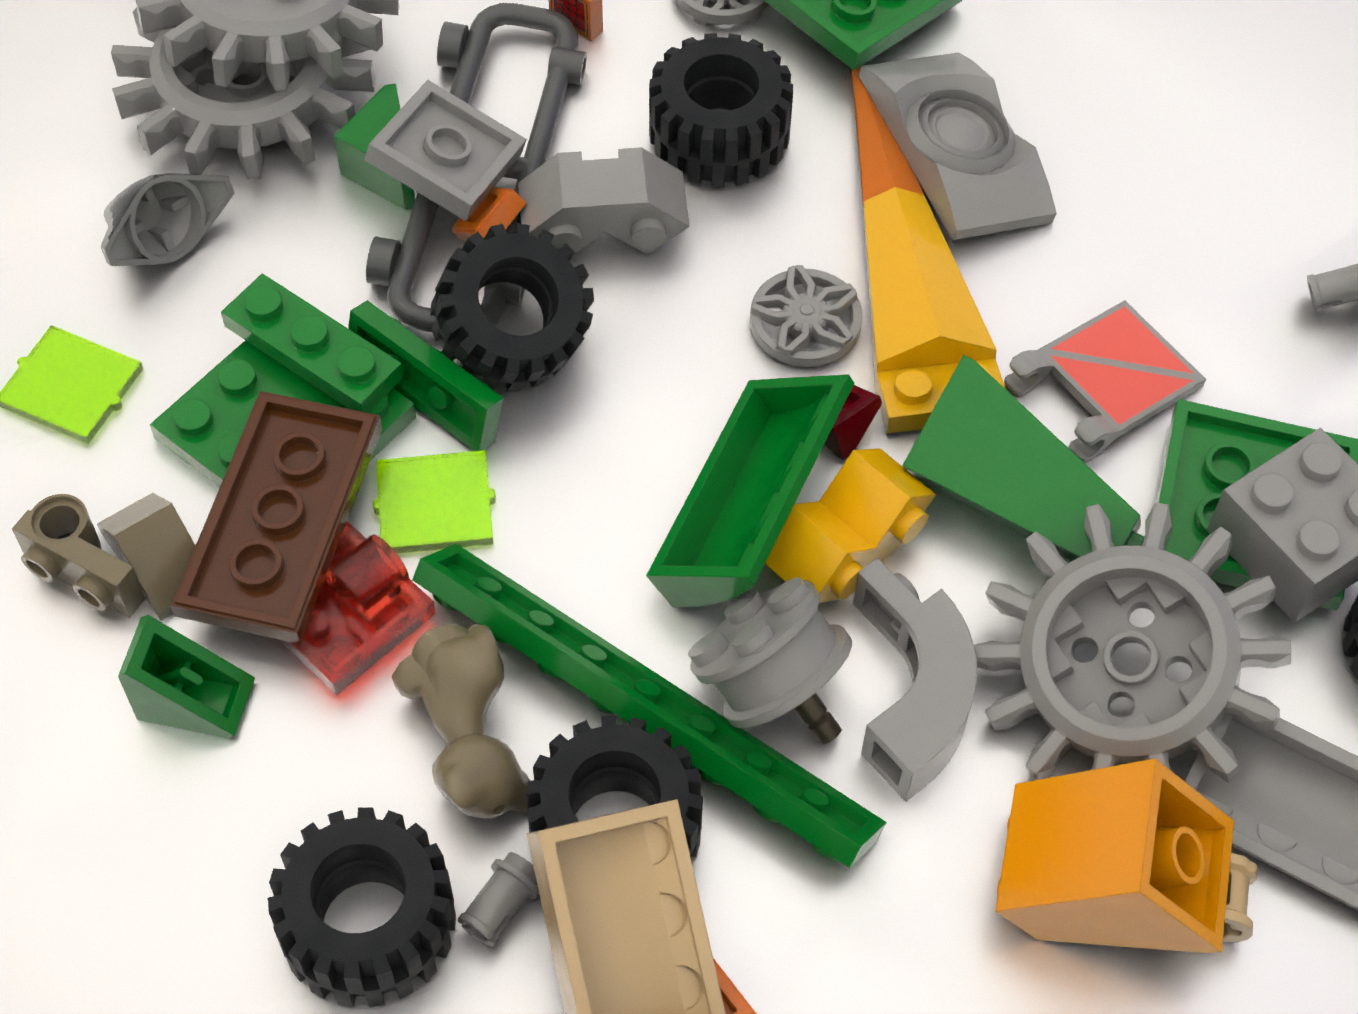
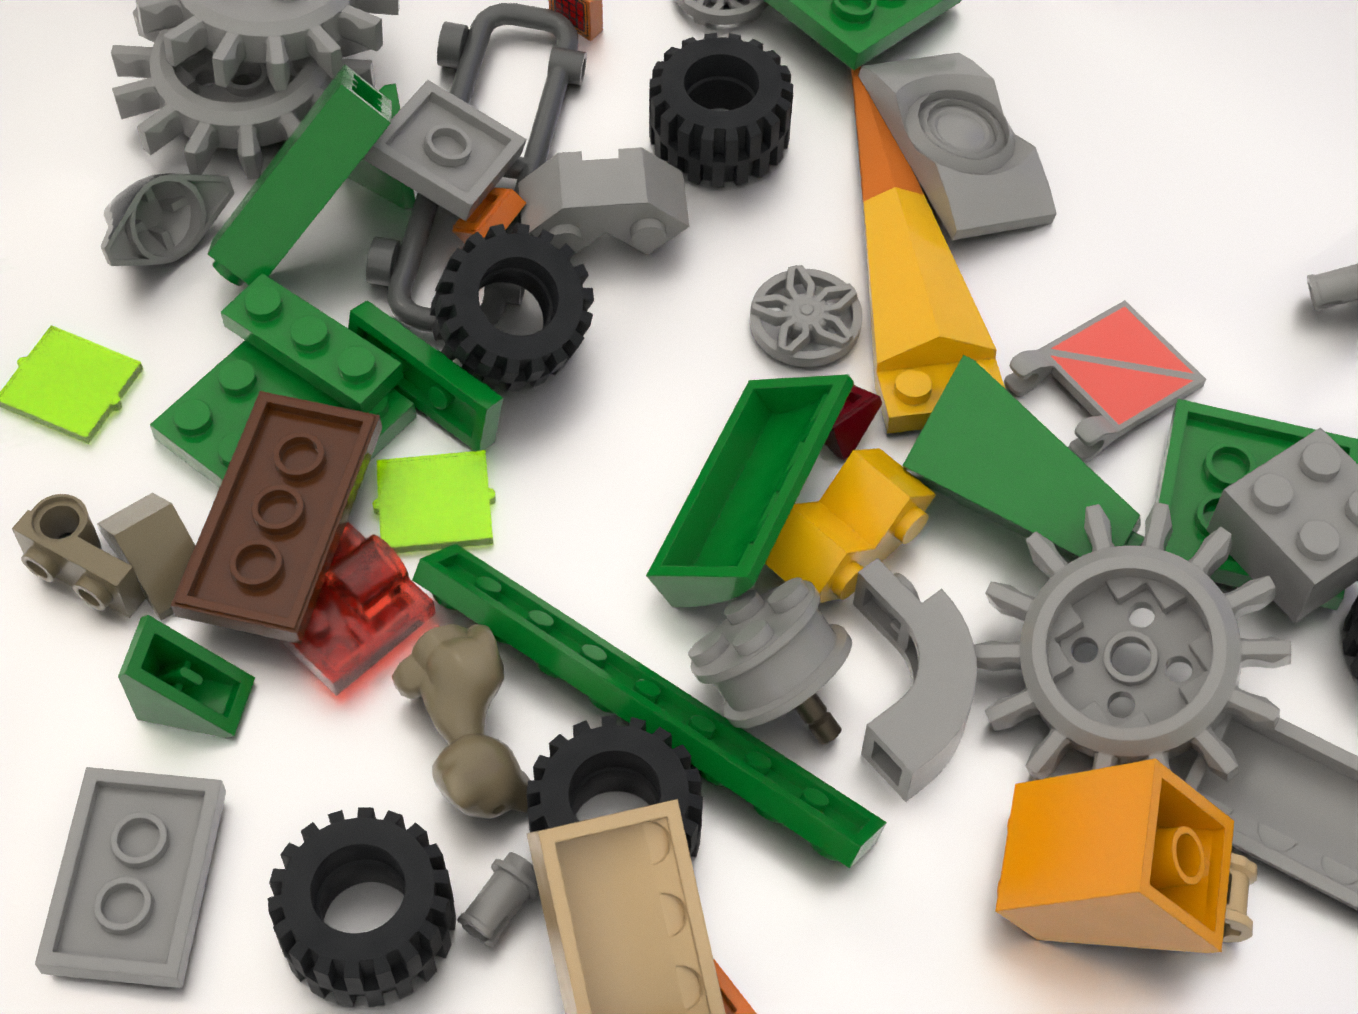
none -> light grey plate [35,767,226,988]
none -> green slope [207,64,392,286]

